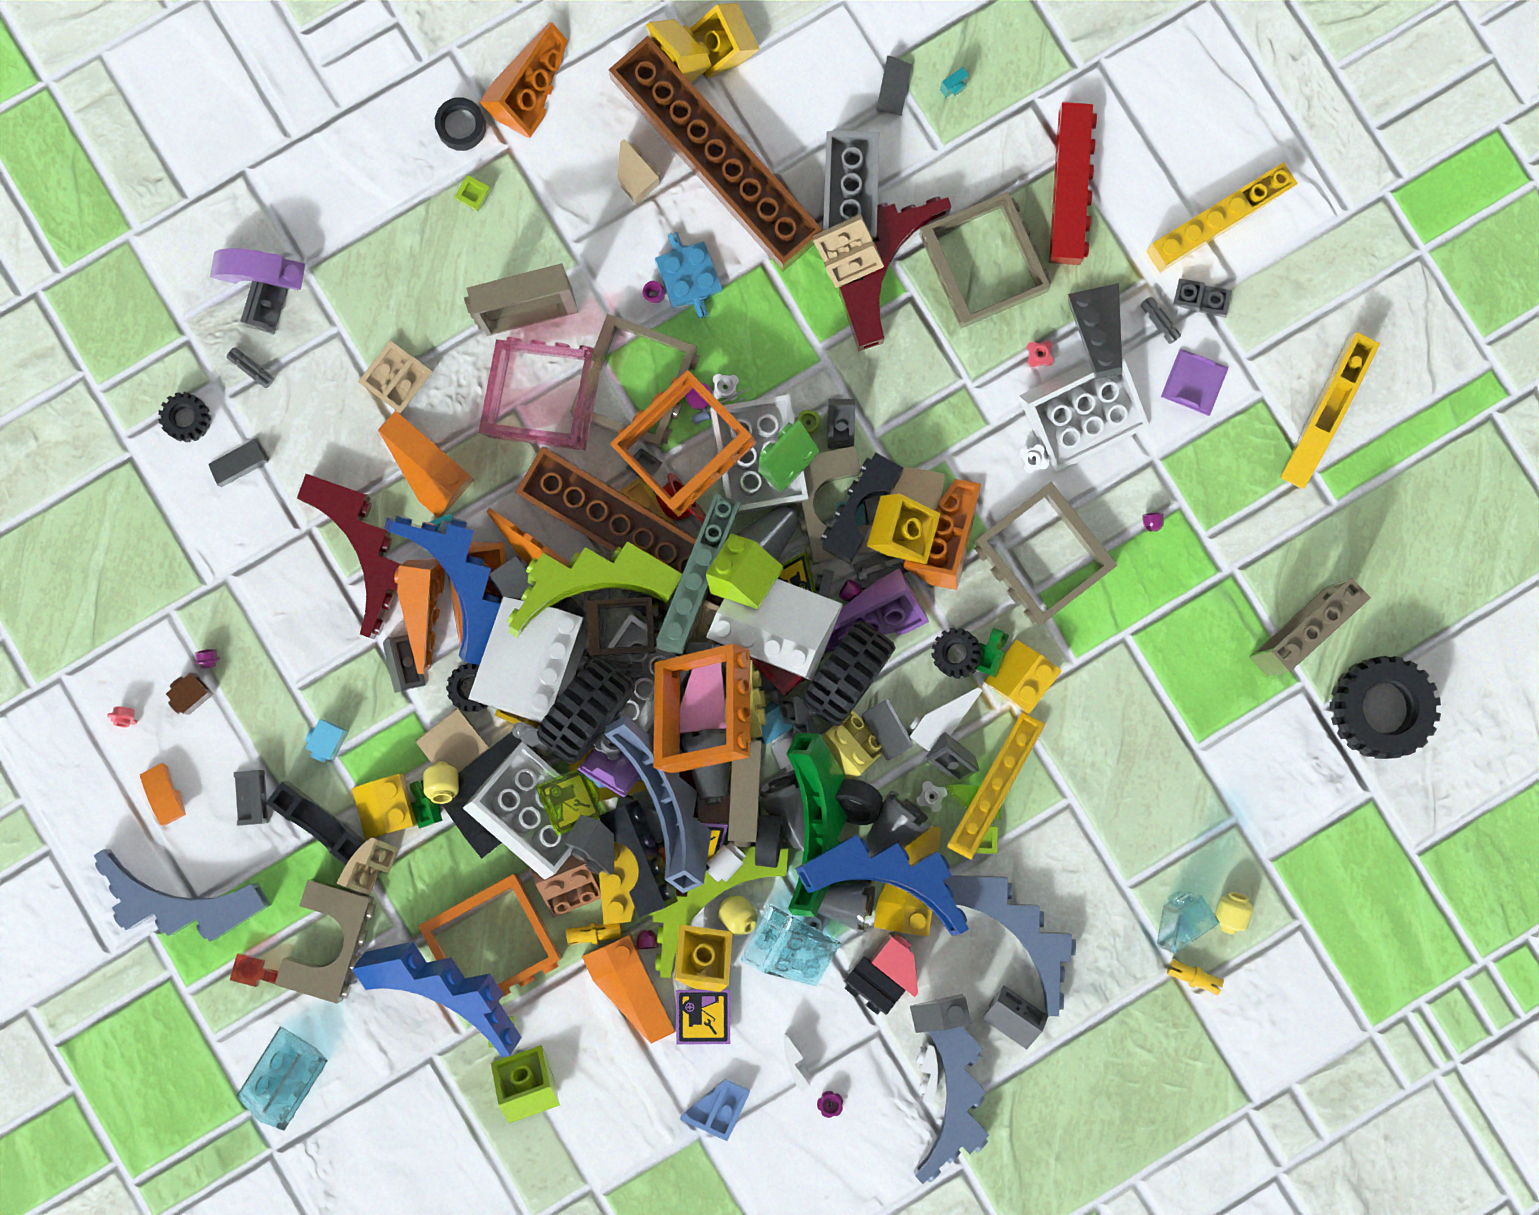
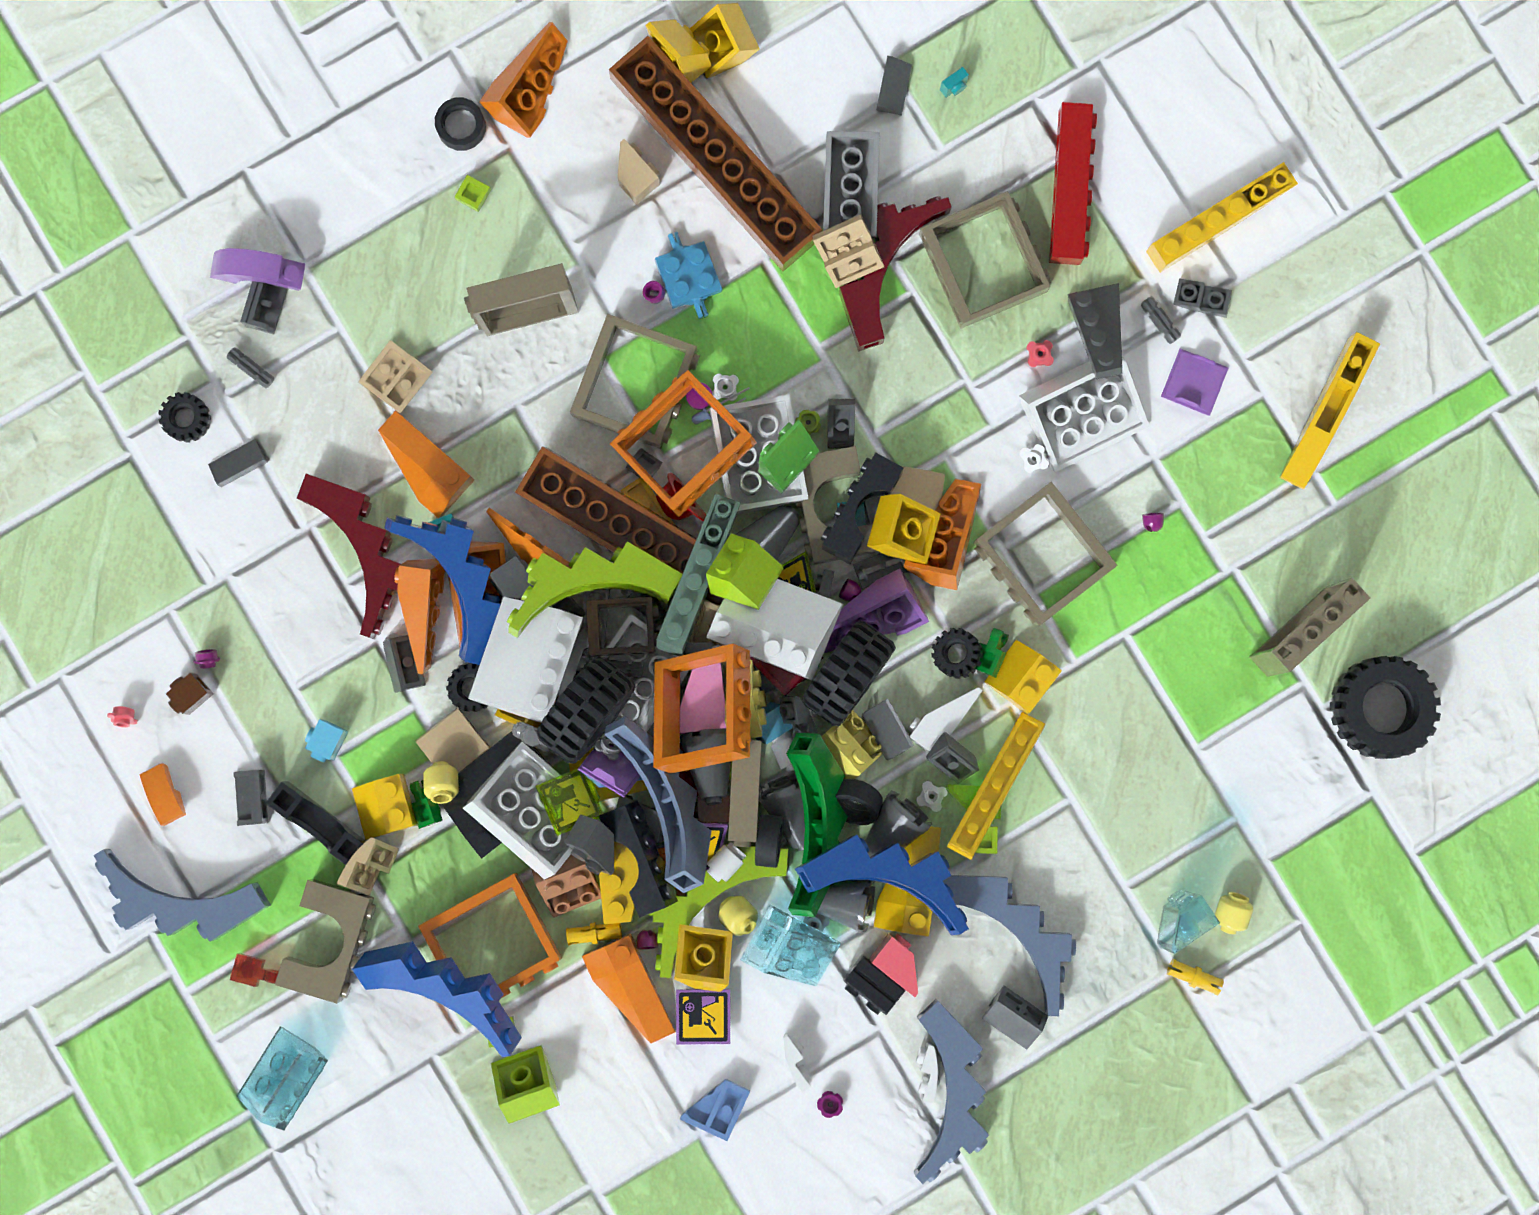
clear pink window [478,337,603,451] -> none
dark grey slope [910,994,972,1033] -> none

